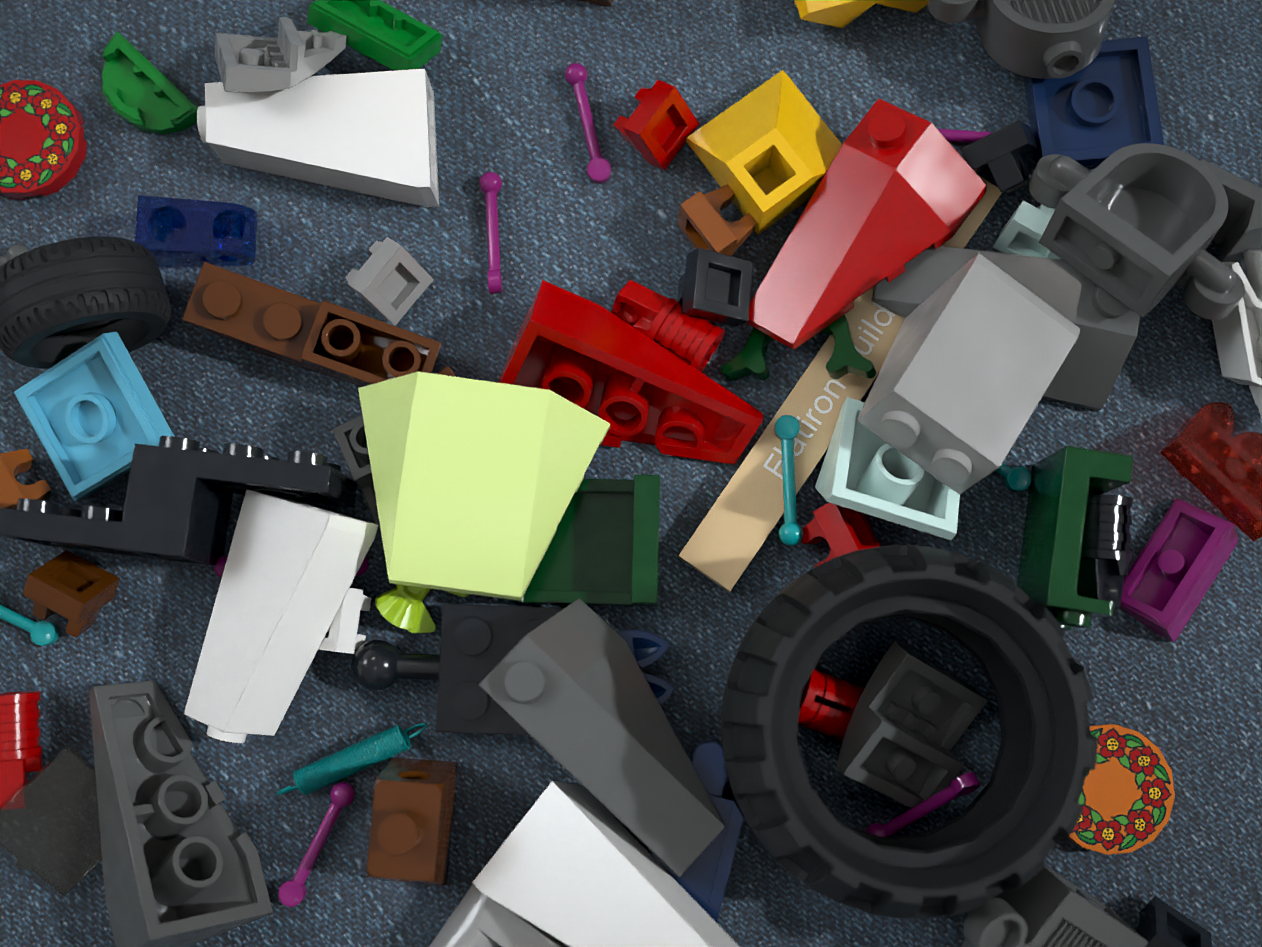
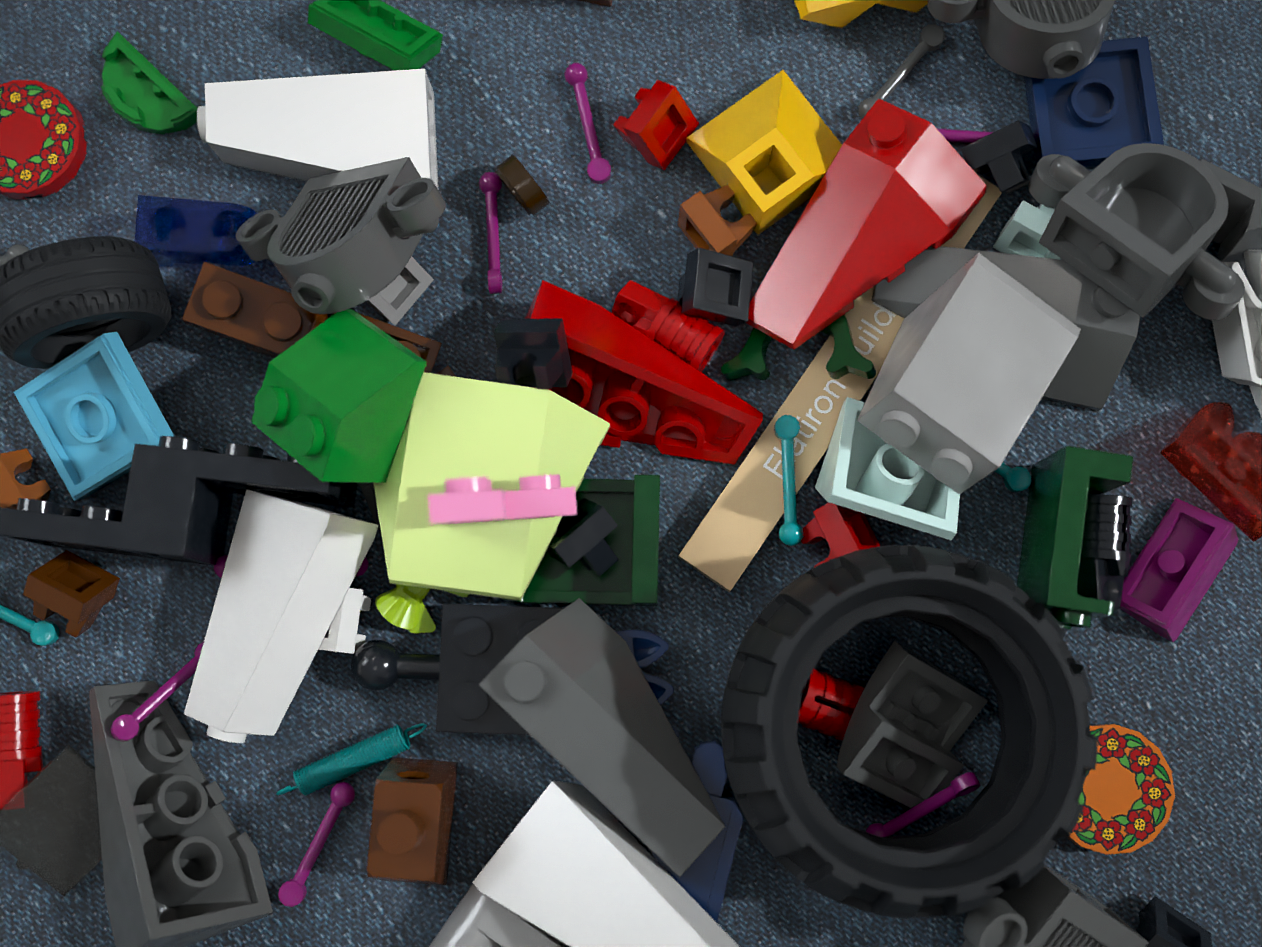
light grey slope [214,17,346,92] -> none
none -> magenta hinge [110,642,204,742]
none -> dark grey piece [236,157,446,314]
none -> green slope [251,309,427,483]
none -> bright pink plate [428,475,577,525]
none -> black tile [494,318,573,389]
none -> dark brown tile [495,154,550,216]
none -> black tile [547,498,618,577]
none -> dark grey hinge [858,24,945,119]

